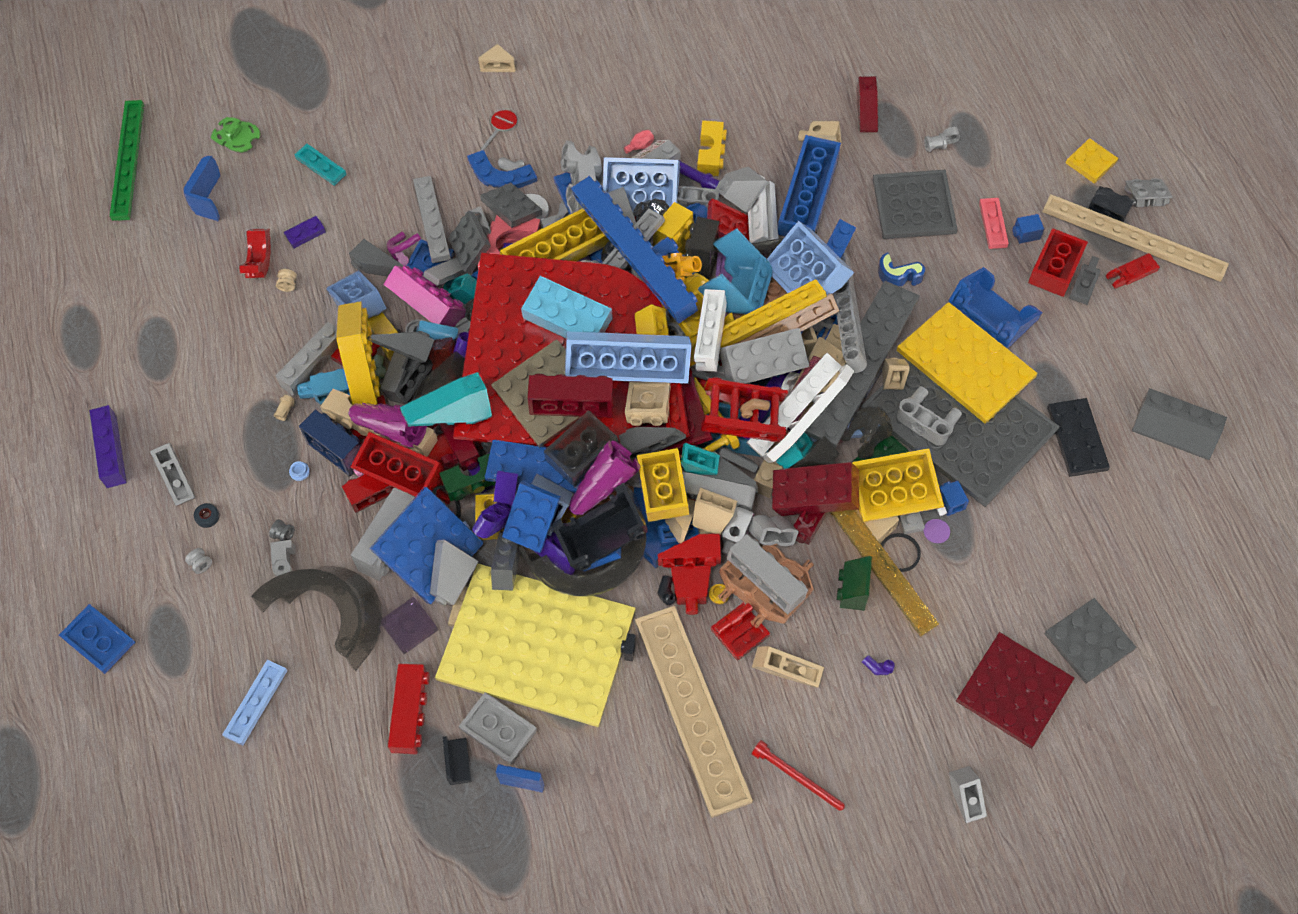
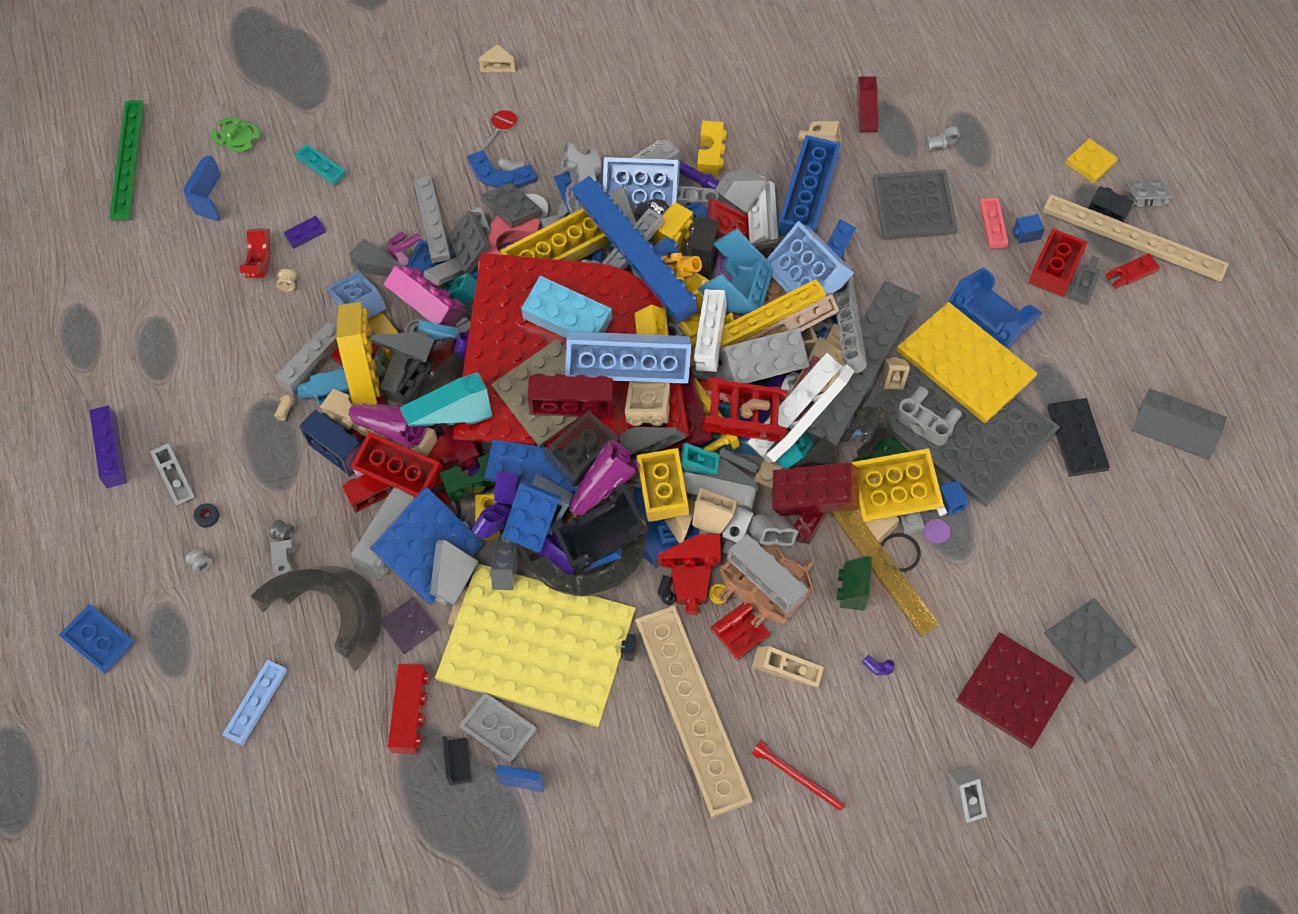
light blue plate [289,461,310,481] -> none
coral piece [624,130,654,154] -> none
blue animal [878,252,925,287] -> none

